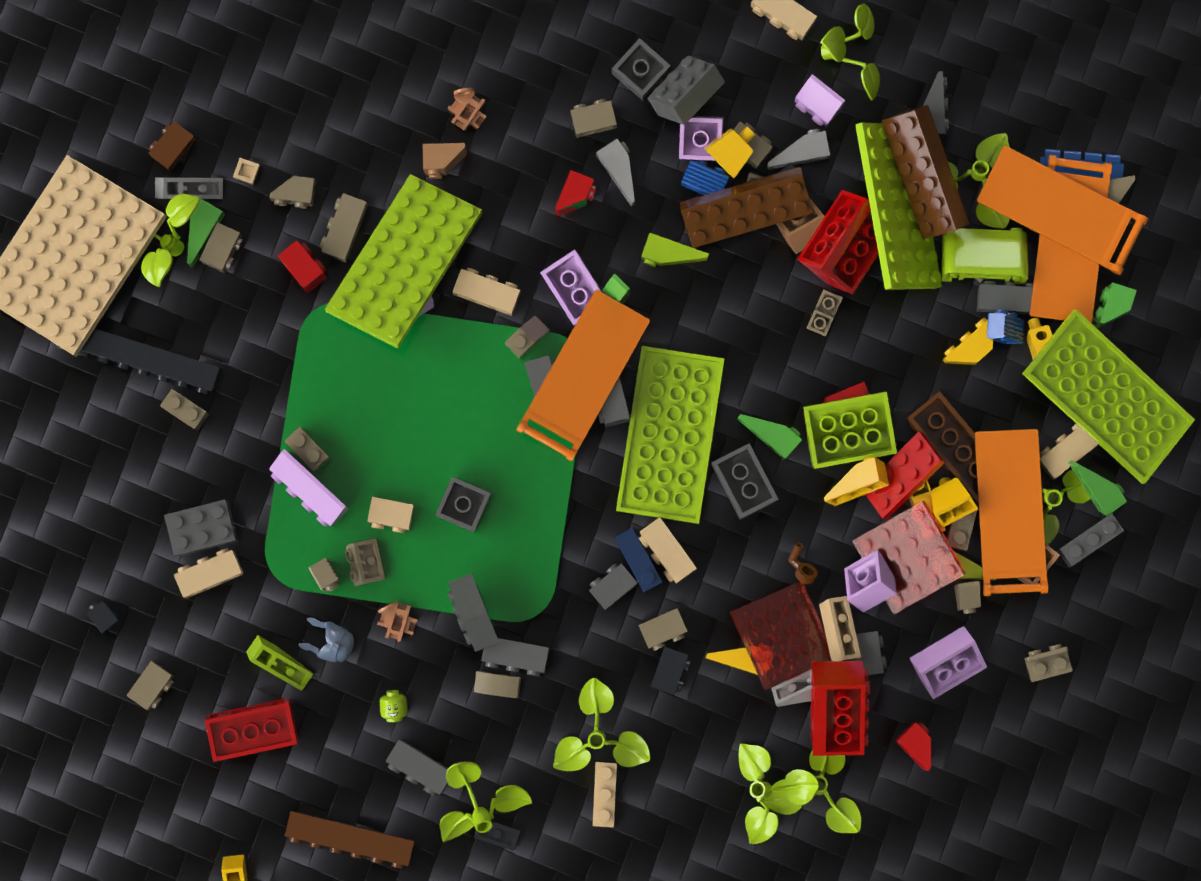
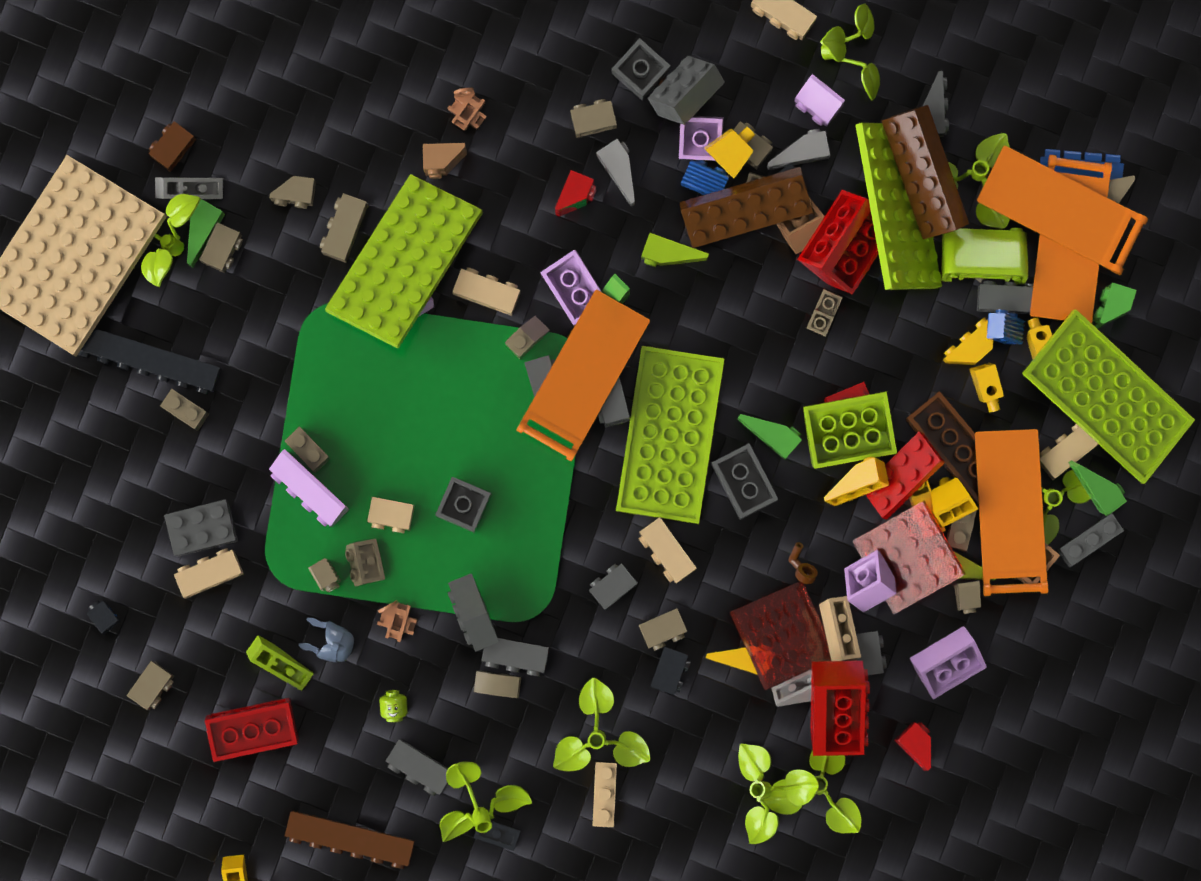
tan plate [233,158,260,185] -> none
red brick [278,240,327,293] -> none
dark blue slope [614,528,662,593] -> none
dark tan bracket [1024,644,1072,682] -> none
none -> yellow torso [969,363,1004,413]

